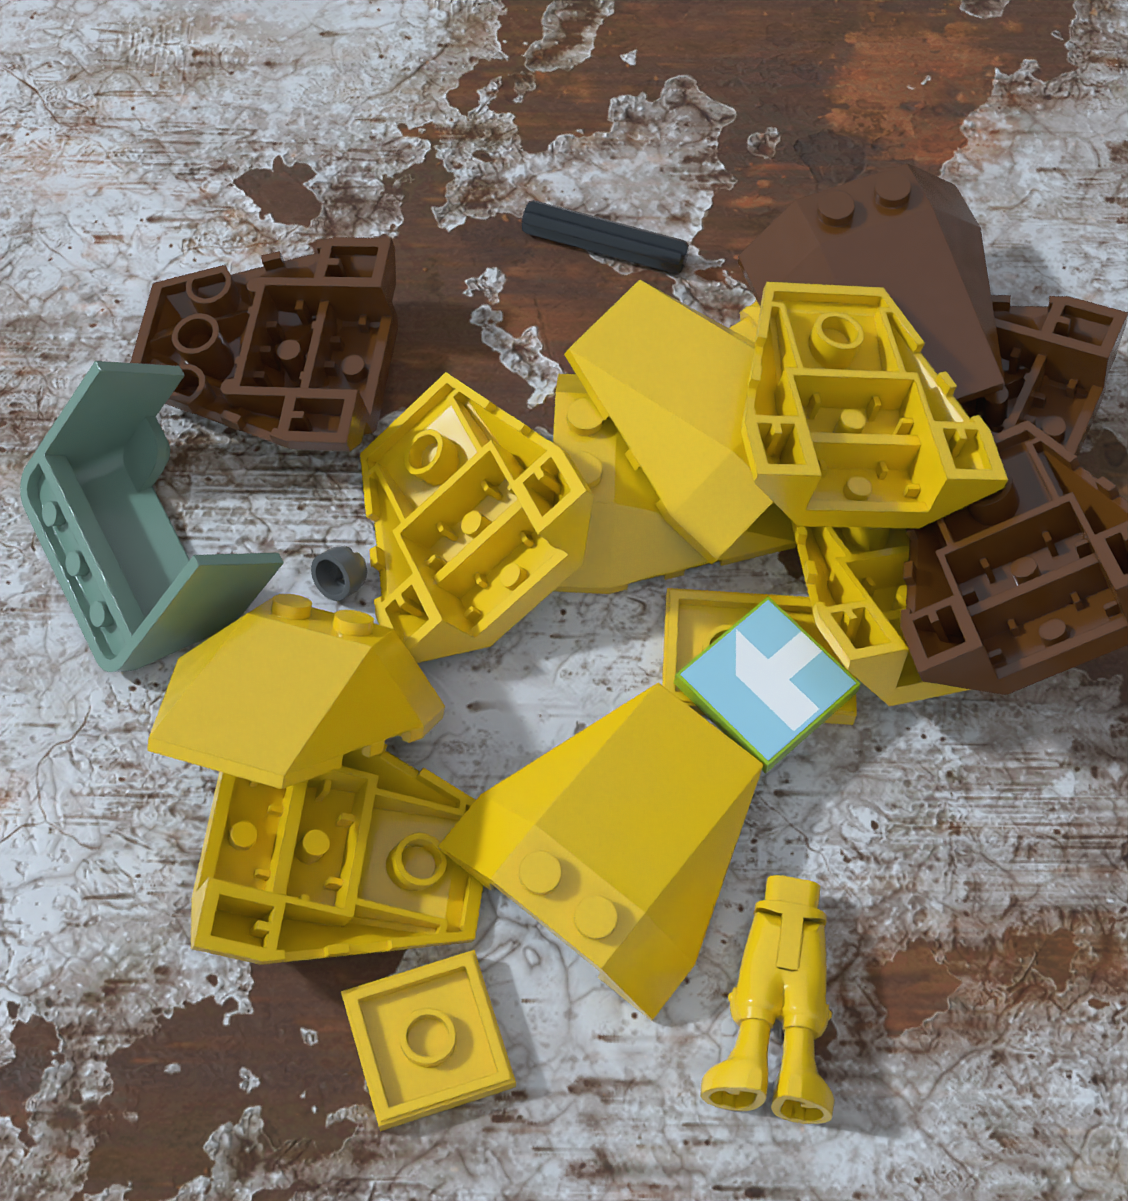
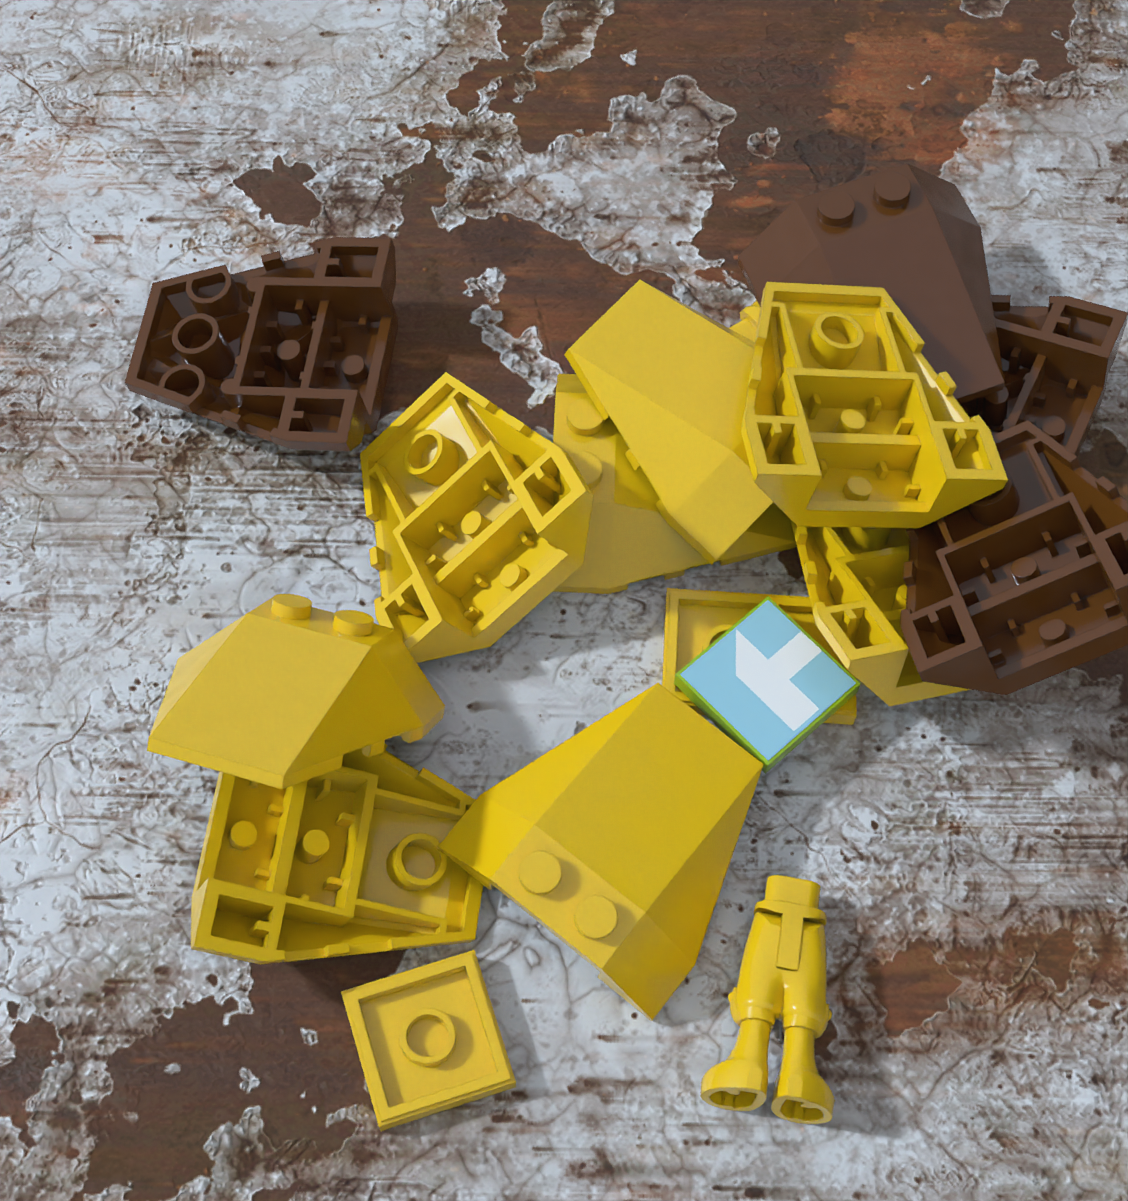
sand green windscreen [20,361,284,672] -> none
dark grey hinge [311,546,368,601] -> none
black axle [522,200,689,274] -> none

